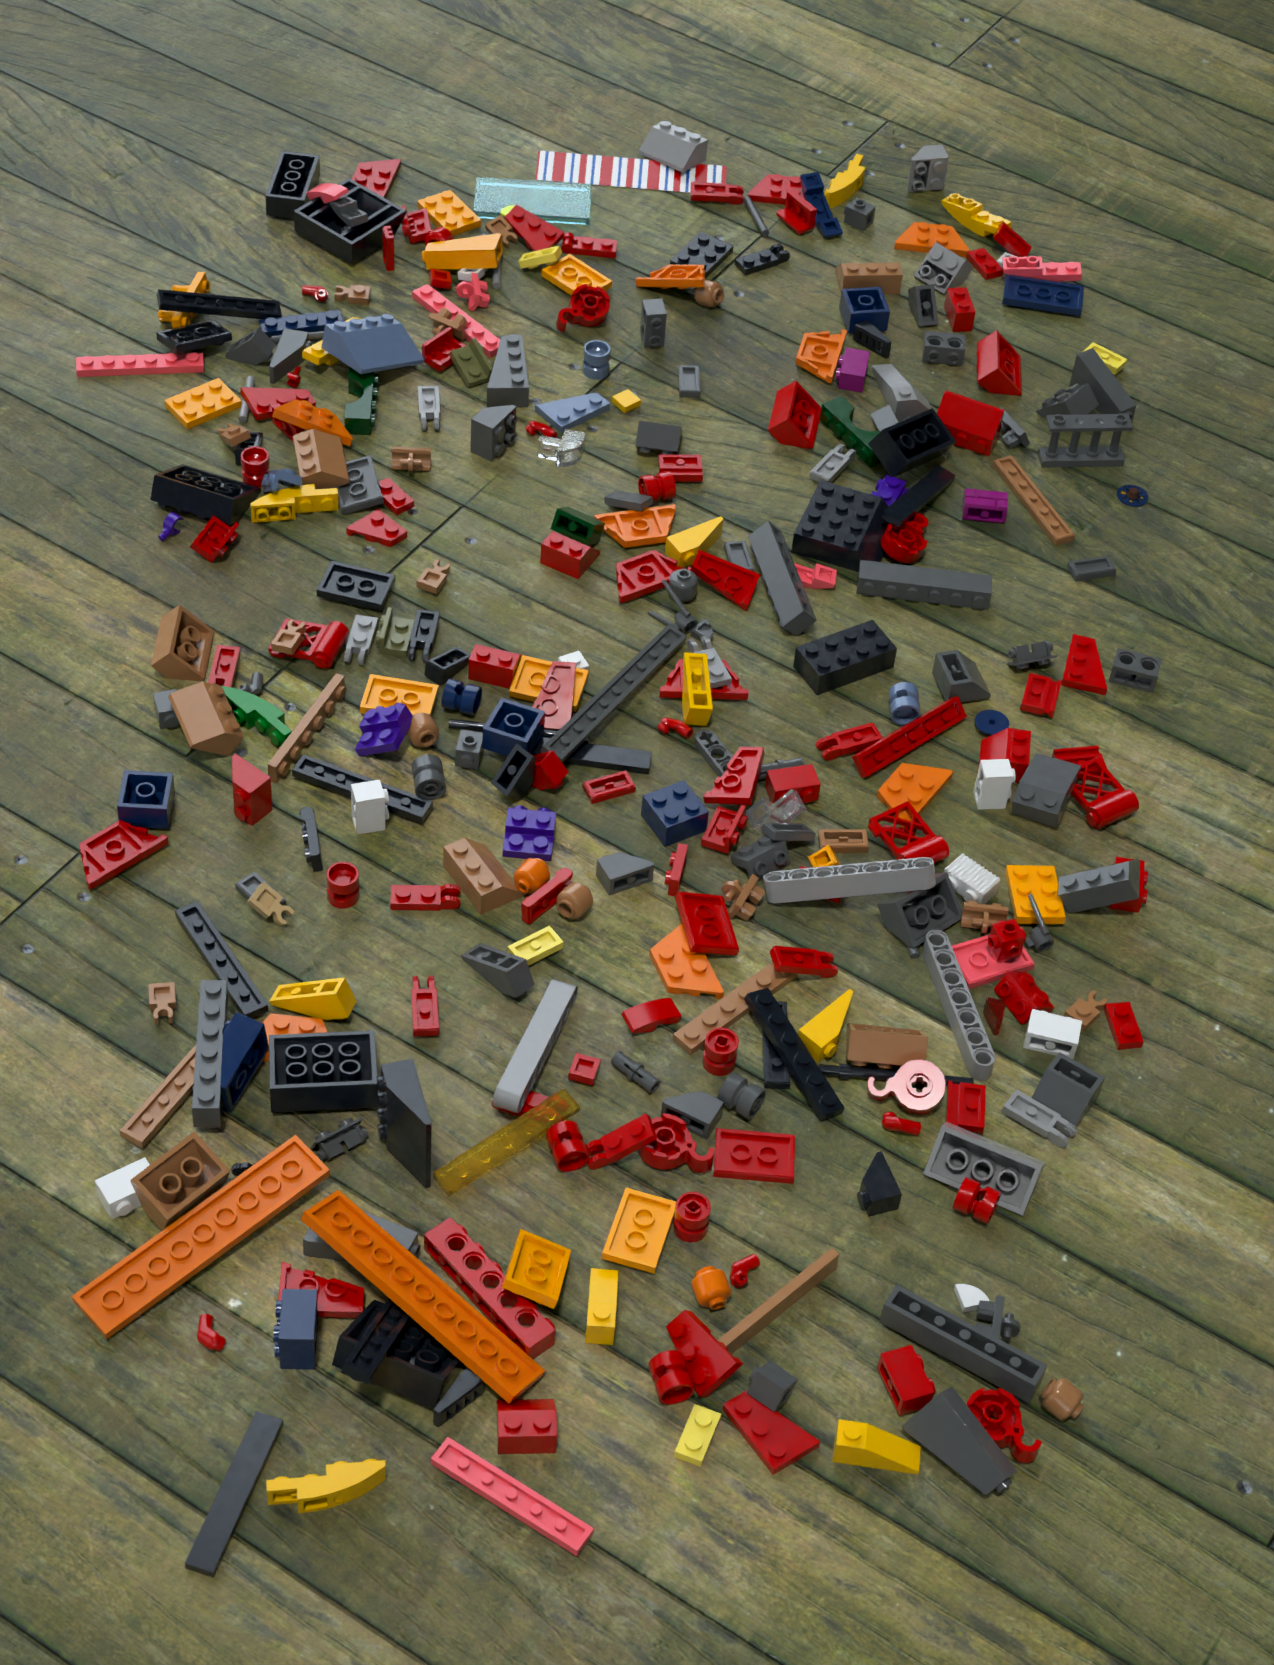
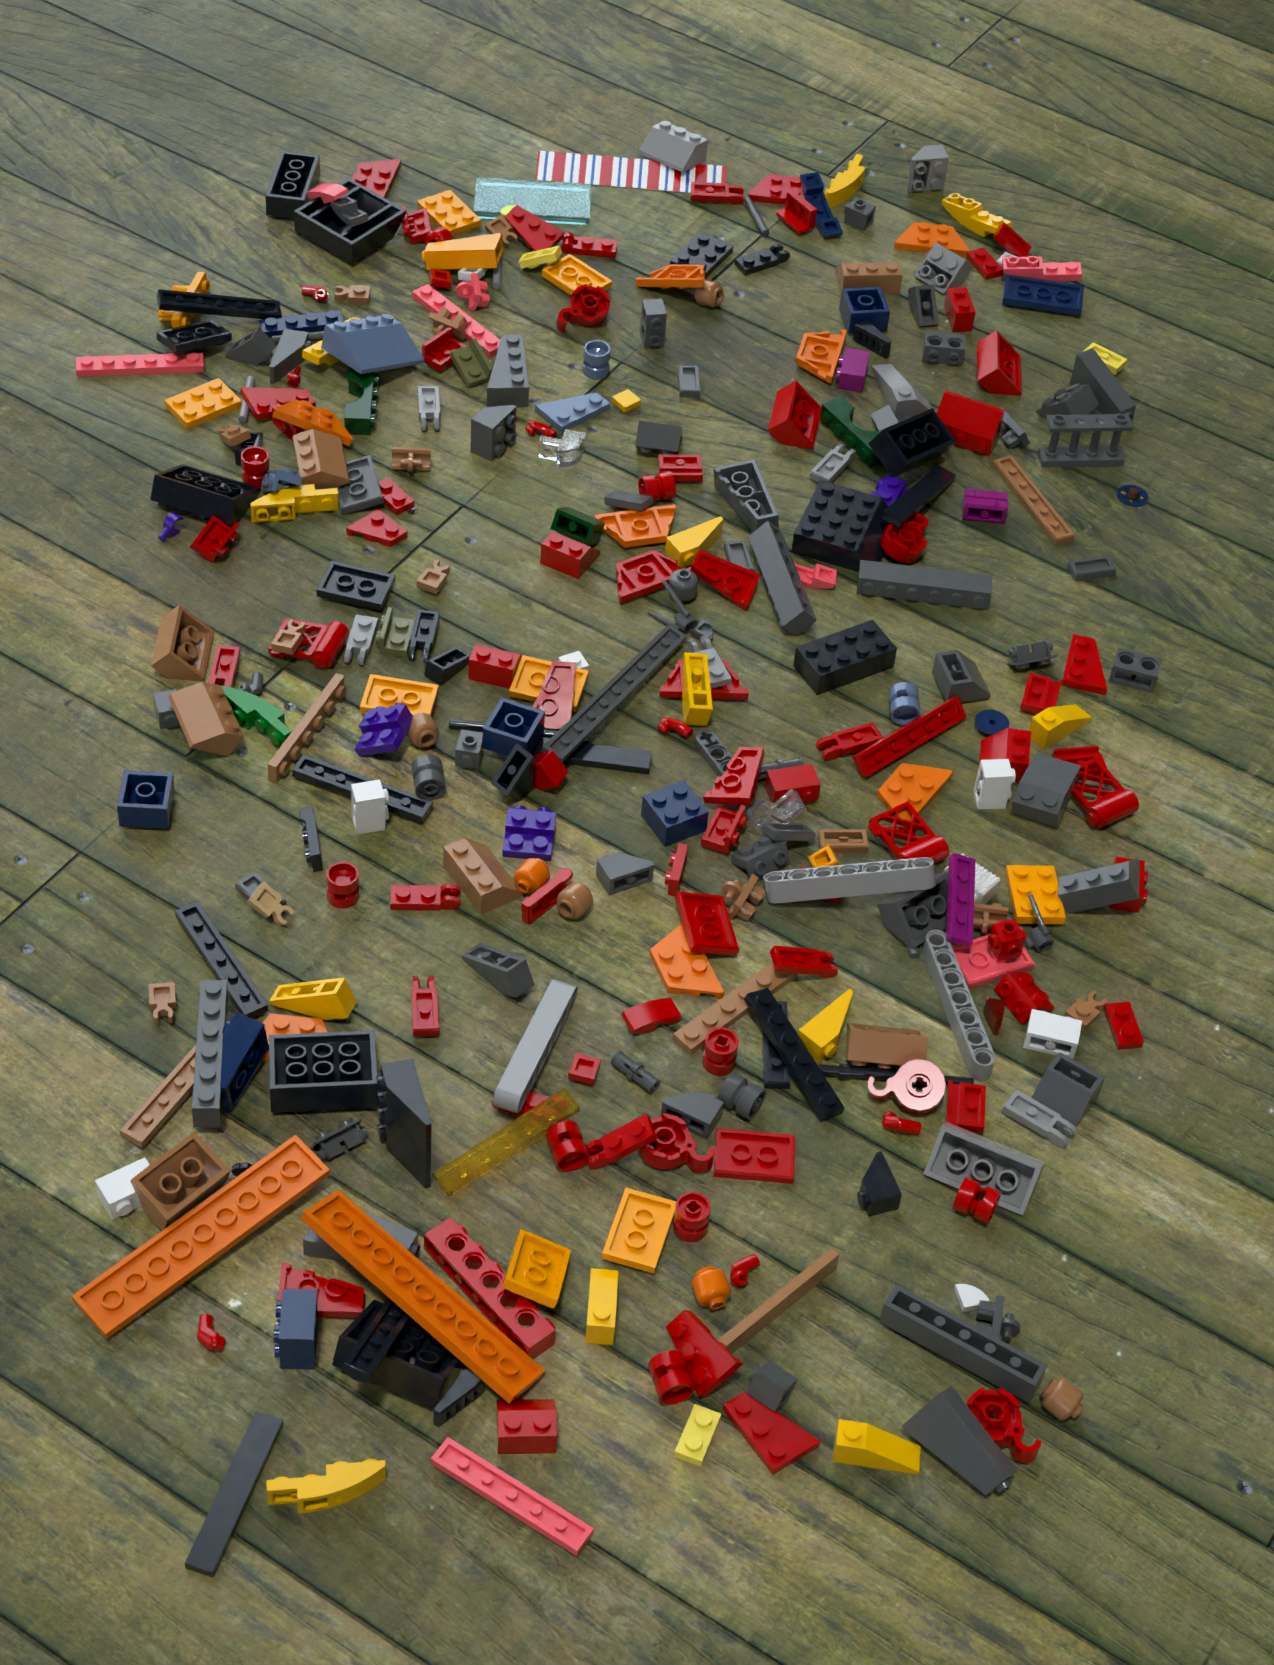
red wing [79,820,168,890] -> none
red slope [232,753,273,826] -> none
red tile [383,226,394,271] -> none
dark blue wheel [441,678,482,716] -> none
light yellow plate [507,925,564,966] -> none
red tile [582,770,636,804] -> none
red brick [877,1345,936,1416] -> none
none -> dark grey wedge [713,459,779,532]
none -> magenta plate [946,853,976,947]
none -> yellow slope [1029,704,1092,750]

